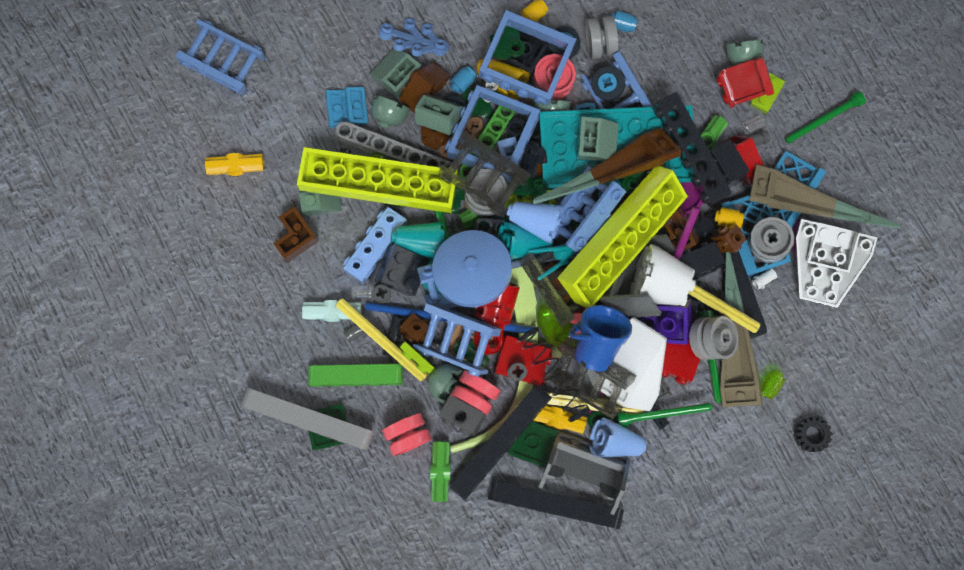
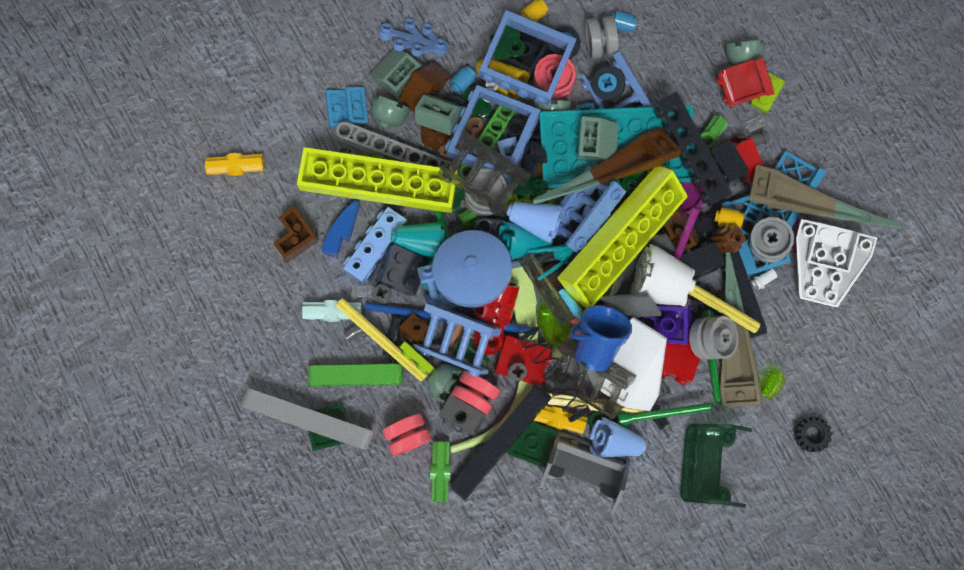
medium blue fence [175,19,265,96] -> none
sand green slope [299,190,342,217] -> none
black beam [487,480,624,530] -> none
green piece [785,91,866,143] -> none
none -> blue slope [321,201,360,258]
none -> medium azure animal [558,288,583,320]
none -> clear green windscreen [680,424,752,508]

